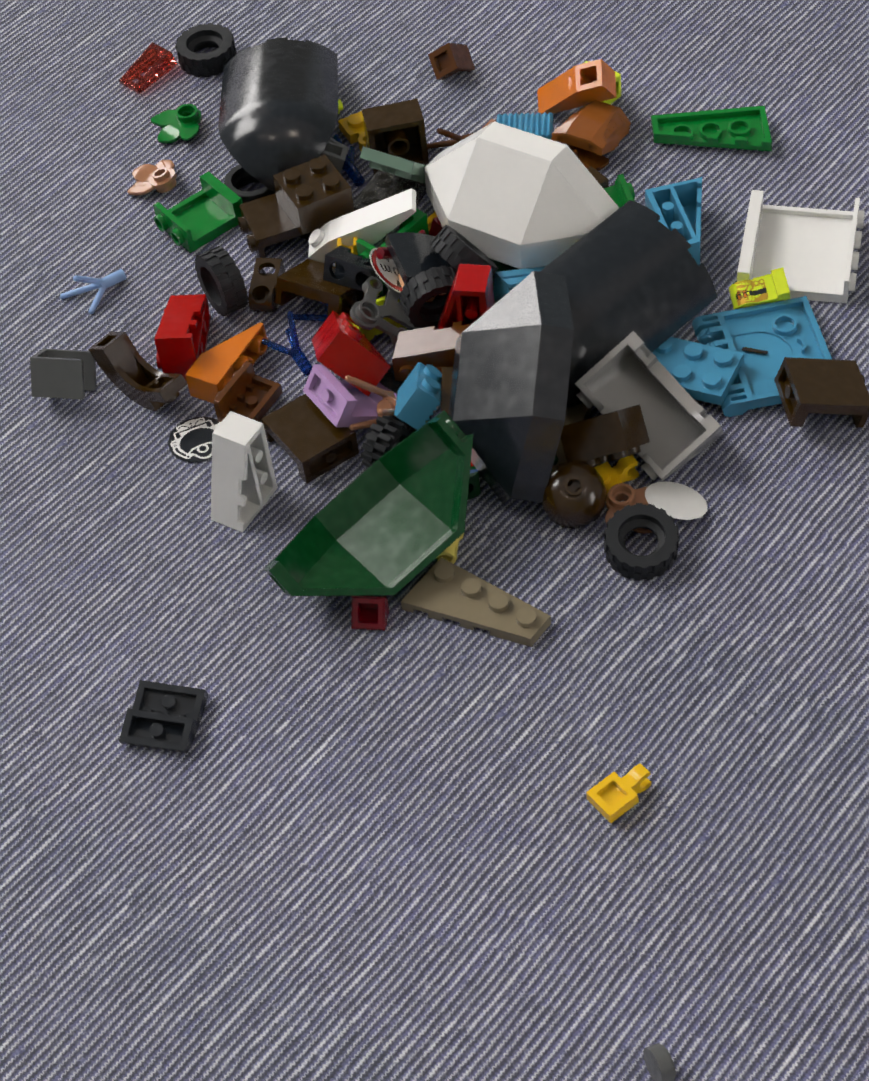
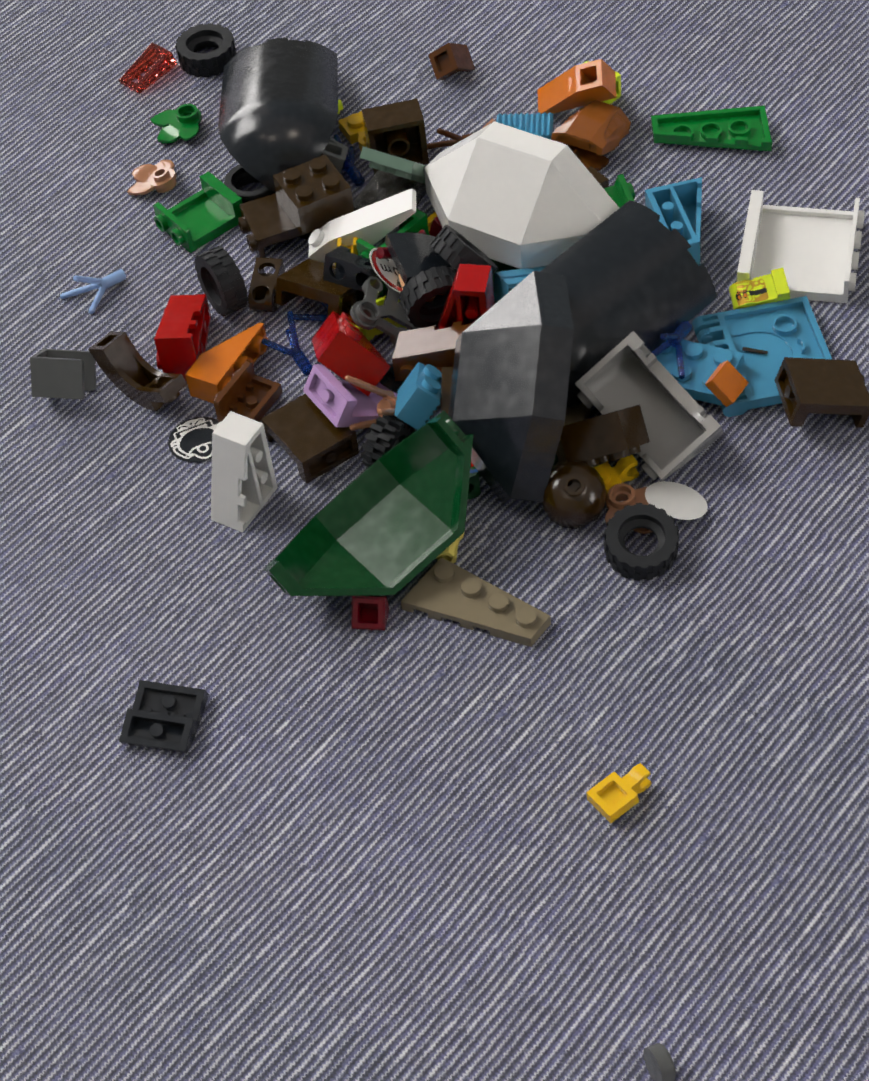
none -> clear blue plant [651,321,692,379]
none -> orange tile [705,360,749,407]

